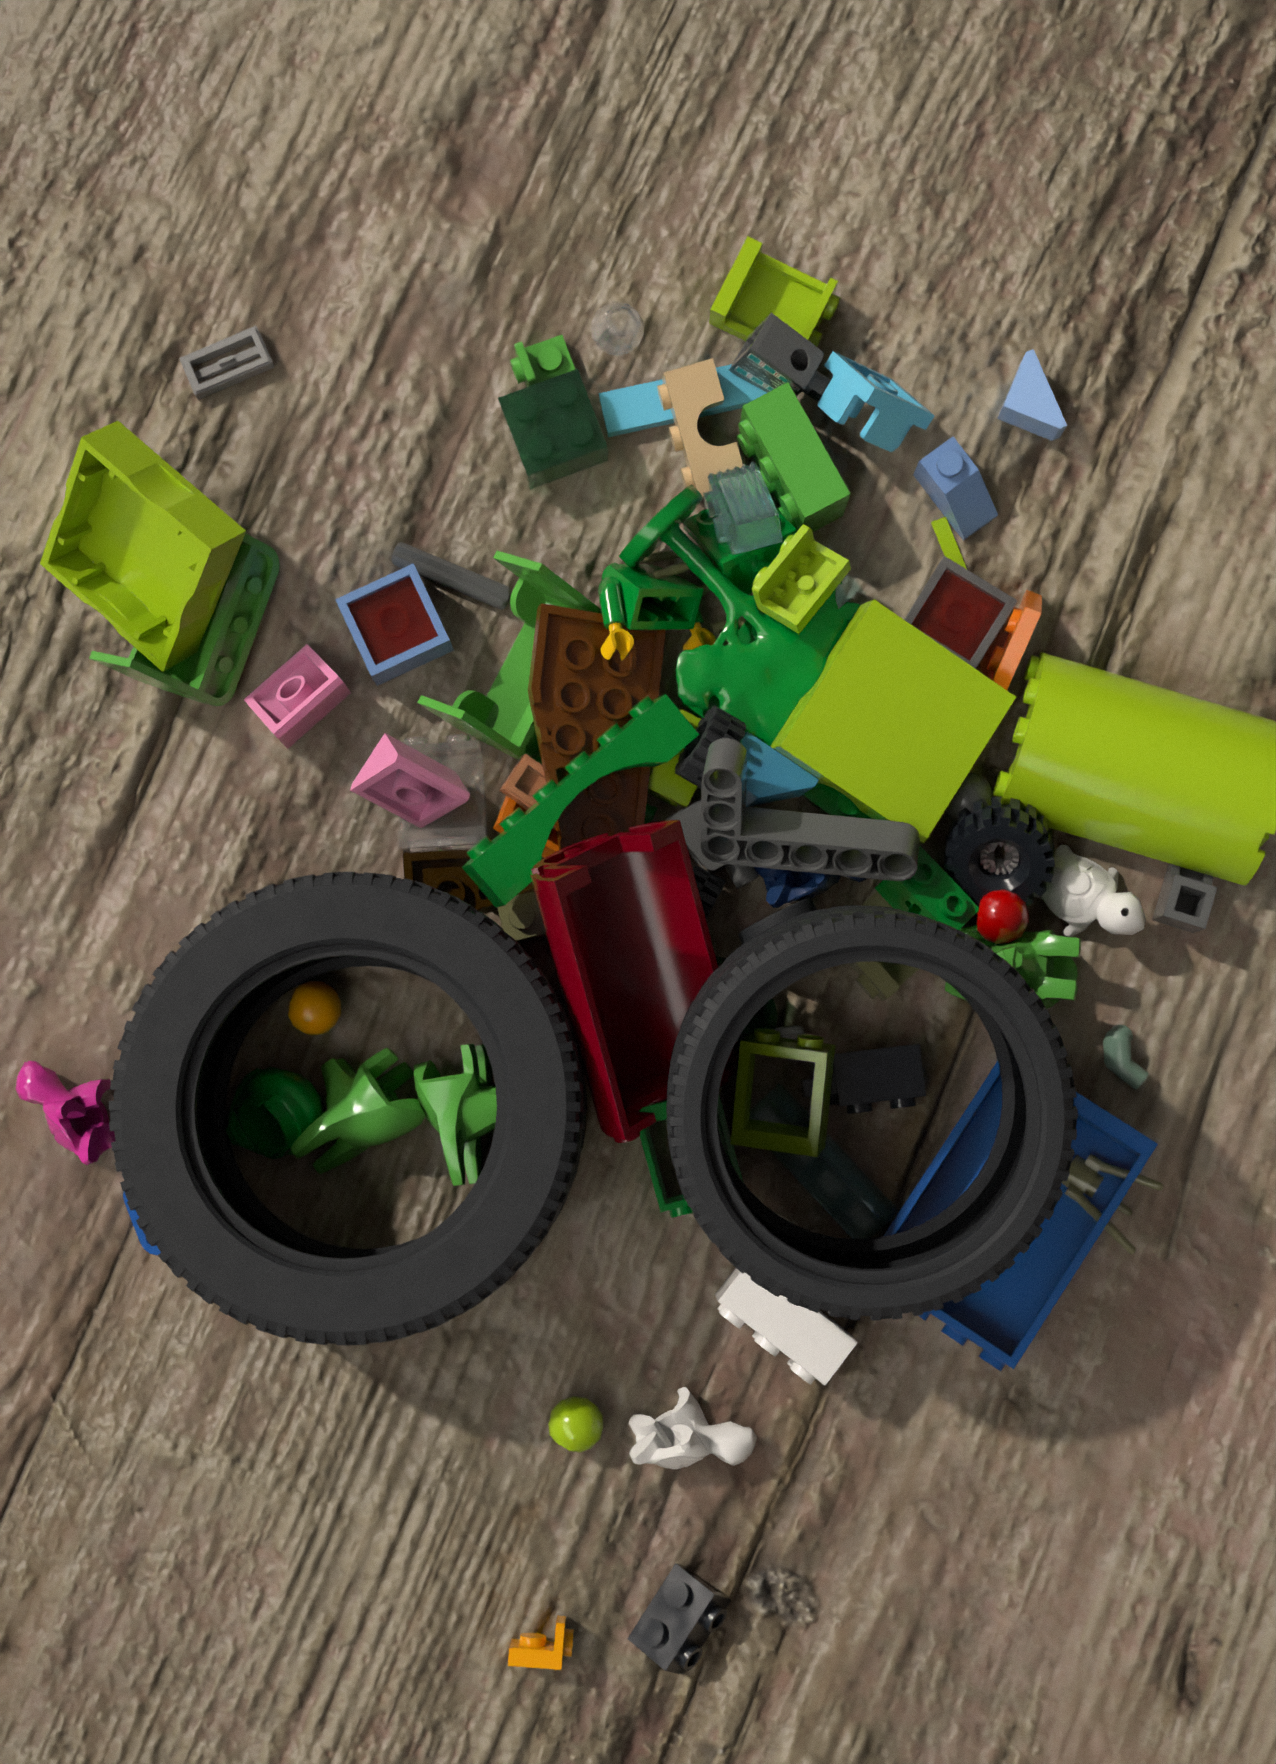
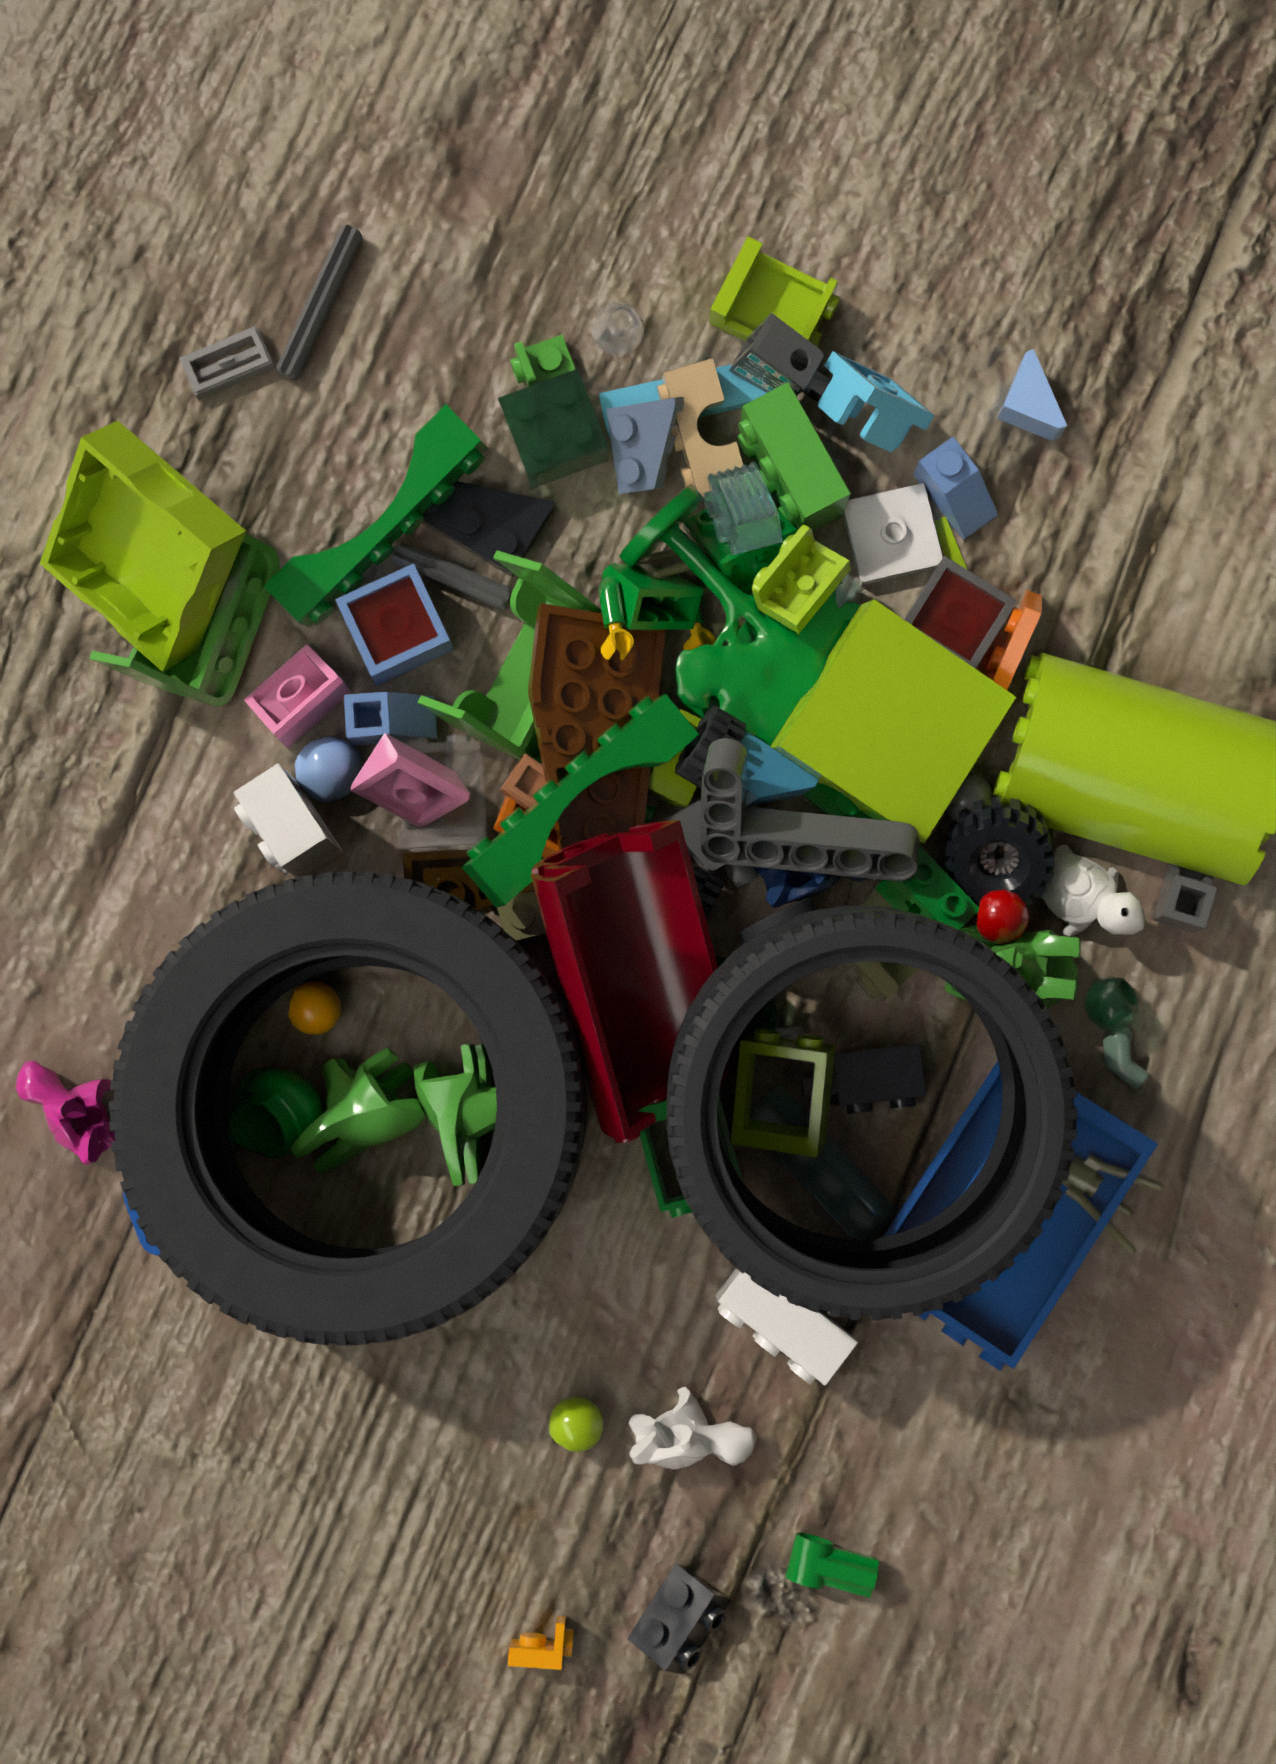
none -> white brick [233,763,344,877]
none -> green arch [264,404,489,627]
none -> dark grey axle [276,225,362,381]
none -> light blue hair [295,736,363,802]
none -> medium blue slope [344,692,438,746]
none -> black wing [422,481,556,577]
none -> sand blue wing [606,397,684,494]
none -> green piece [785,1532,879,1598]
none -> white plate [843,483,943,586]
none -> clear green piece [1084,976,1140,1031]

